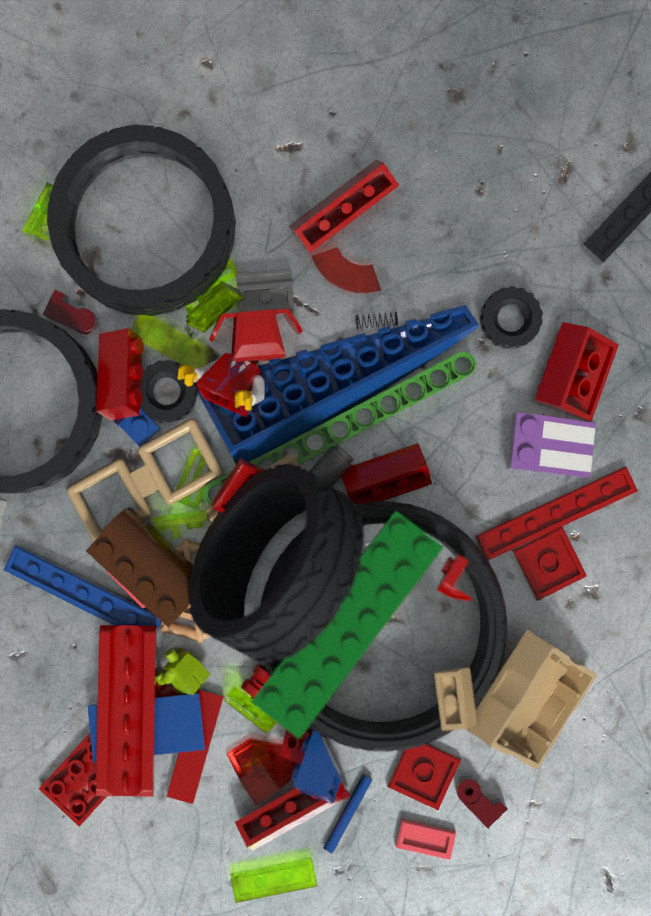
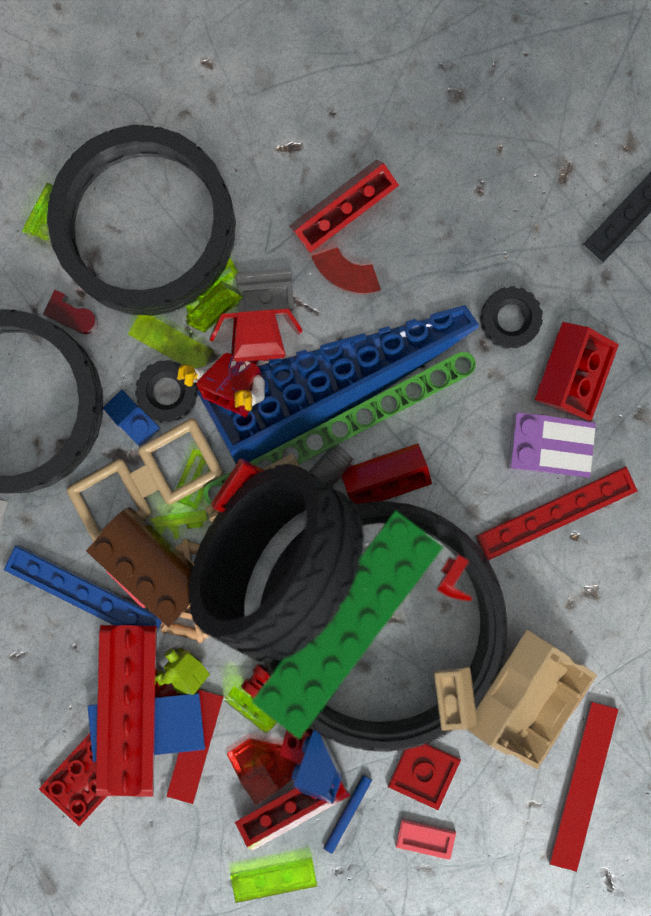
red brick [96,328,144,421] -> none
black piece [356,311,398,329] -> none
dark red leg [456,776,508,828] -> none
red tile [512,527,587,601] -> none
none -> red tile [549,701,619,872]

